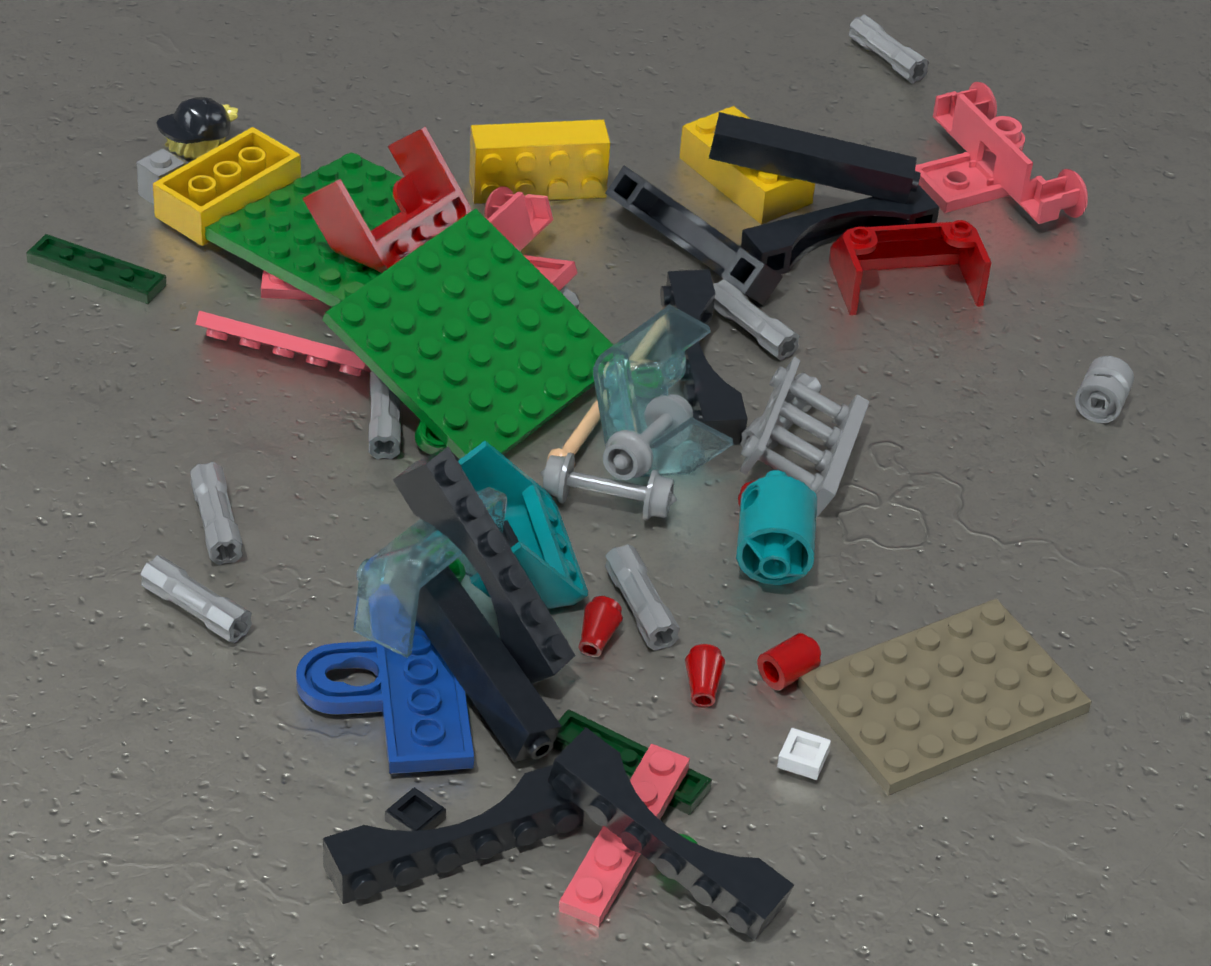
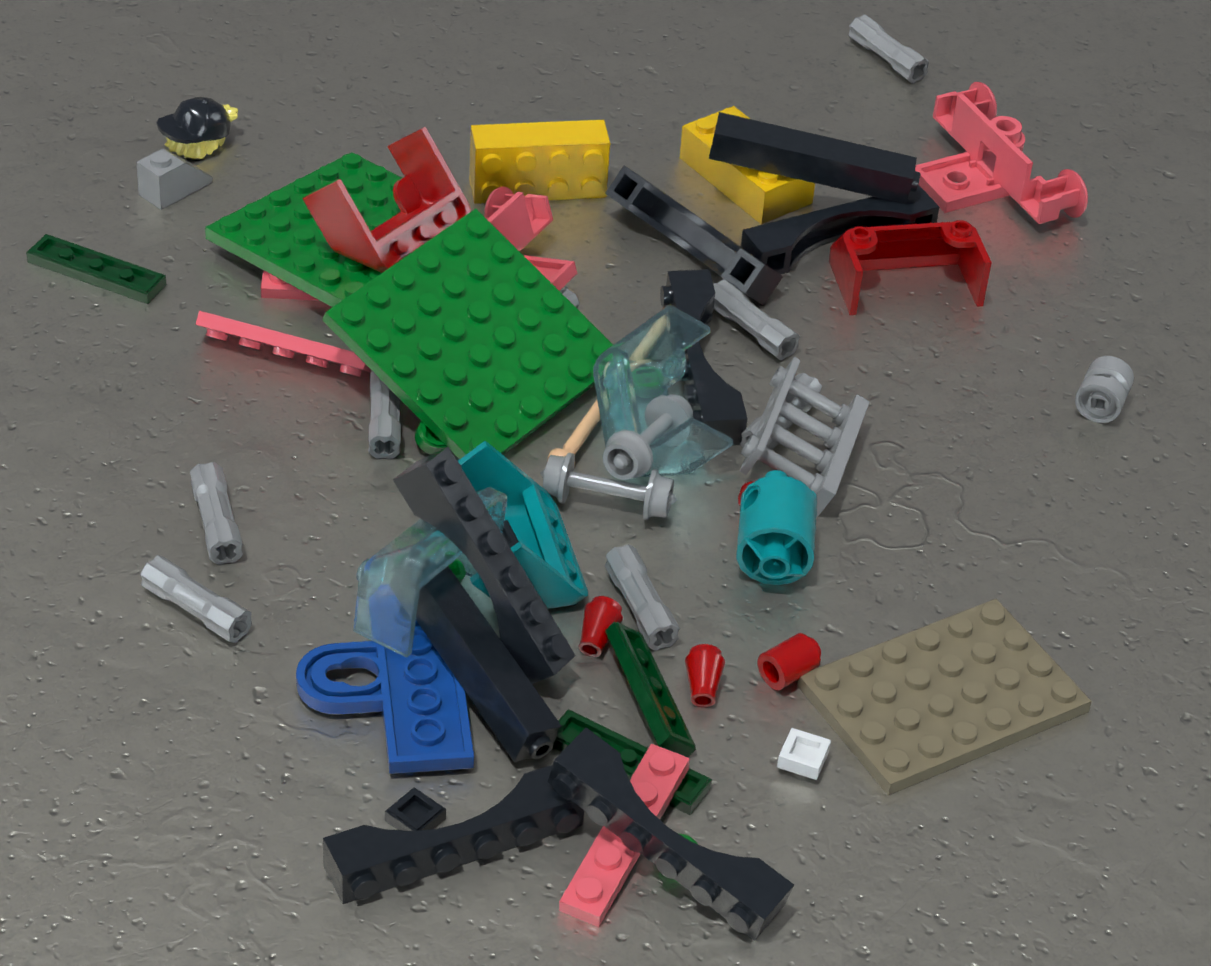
yellow brick [153,127,301,246] -> none
none -> dark green tile [605,622,696,757]

